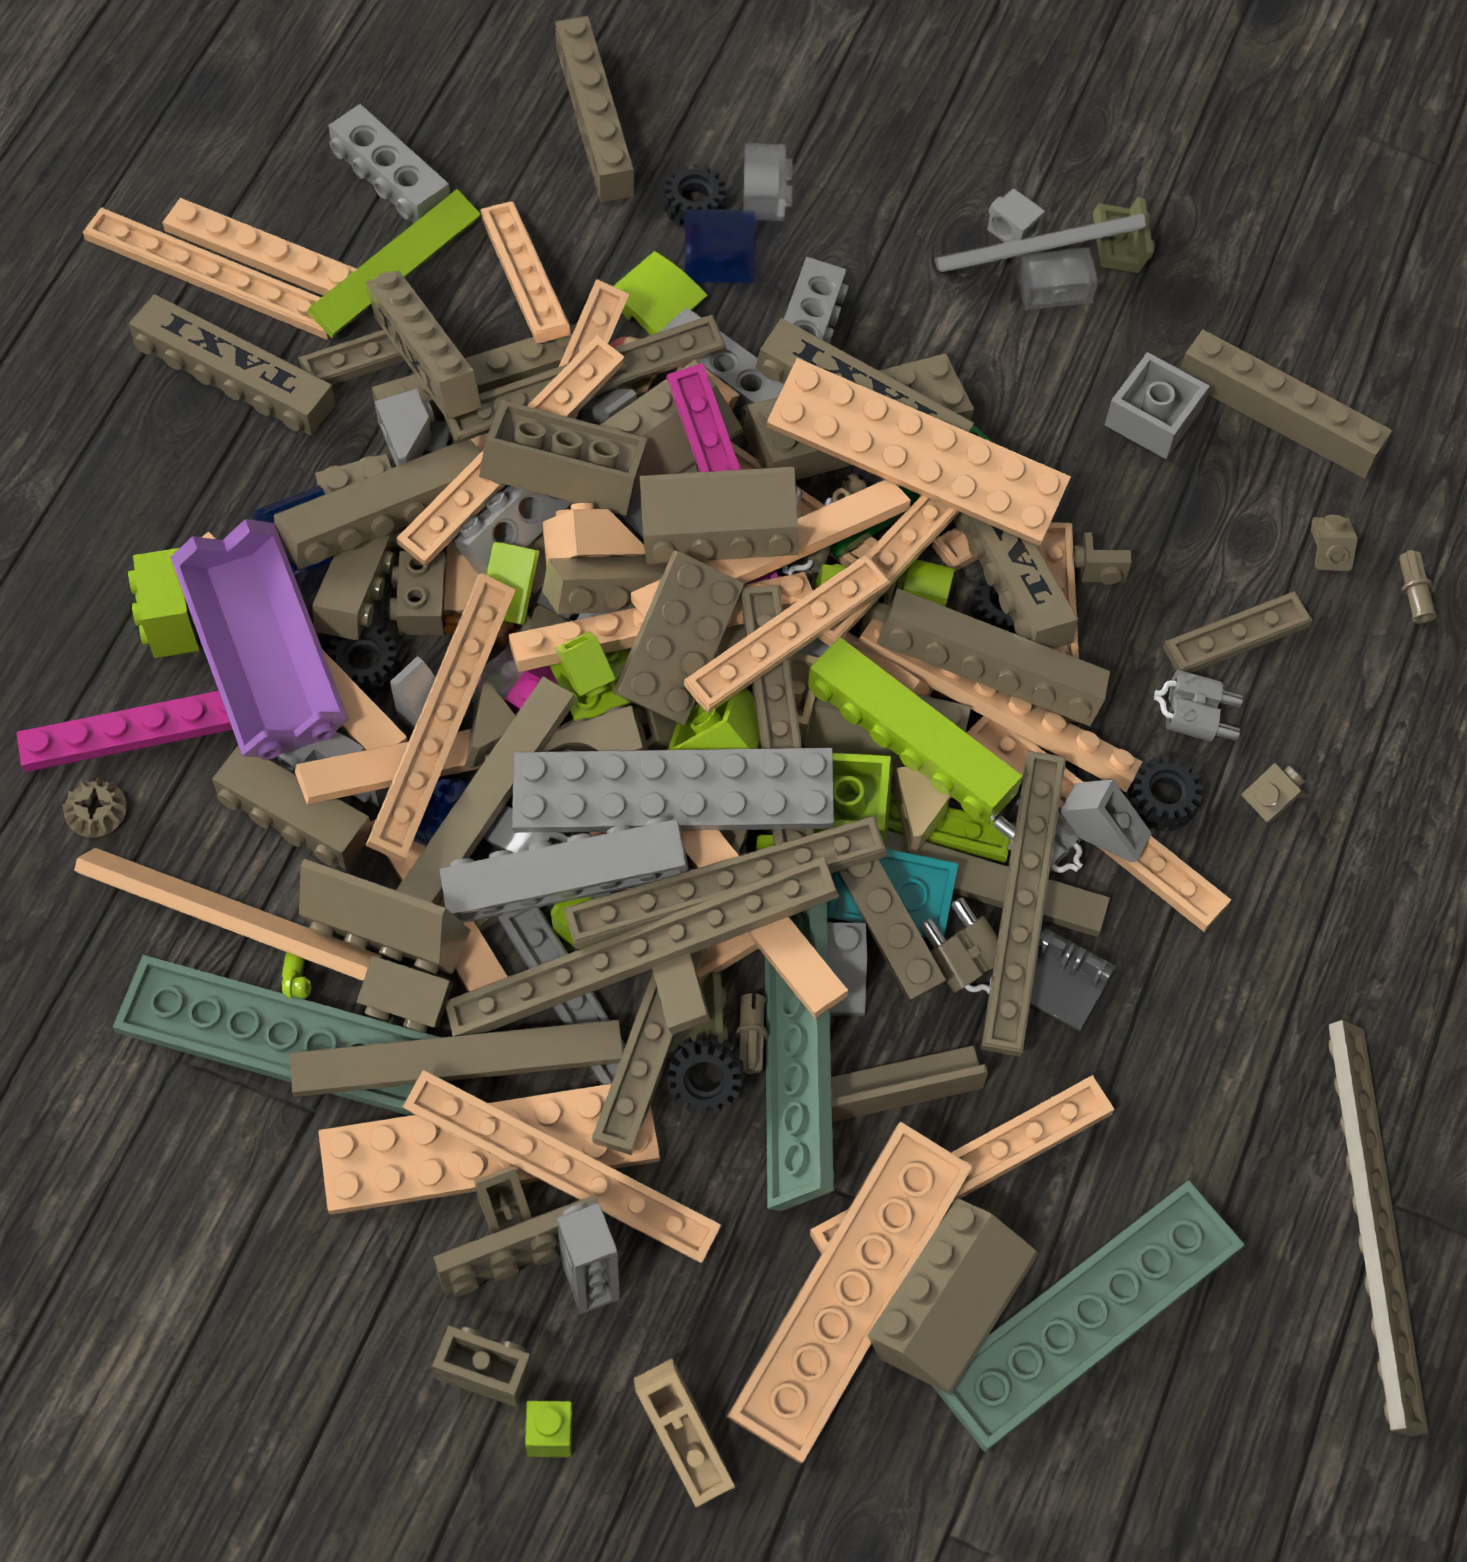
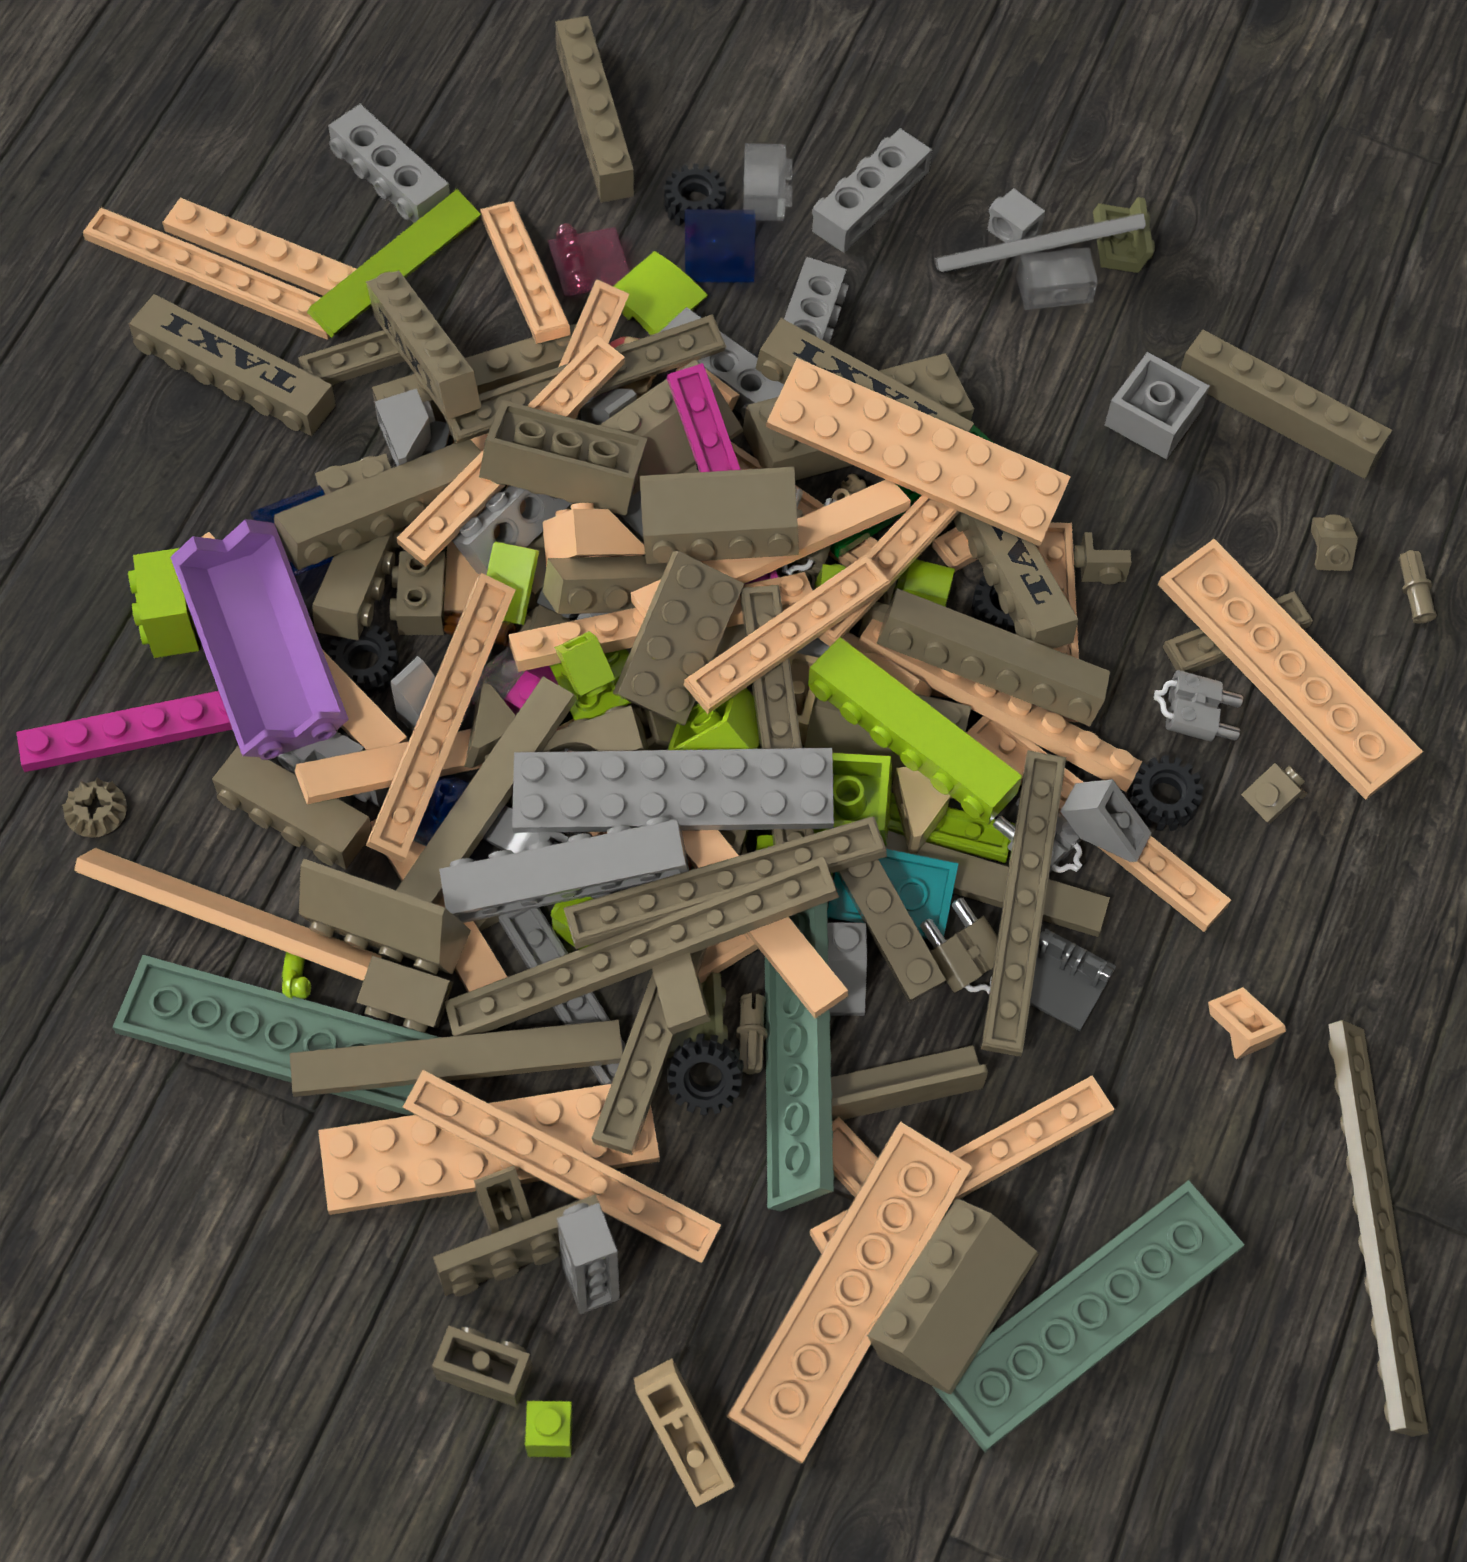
none -> clear pink hinge [548,224,629,297]
none -> light grey brick [812,129,932,253]
none -> light nougat tile [832,1117,878,1197]
none -> light nougat plate [1158,539,1423,800]
none -> light nougat slope [1208,988,1286,1059]

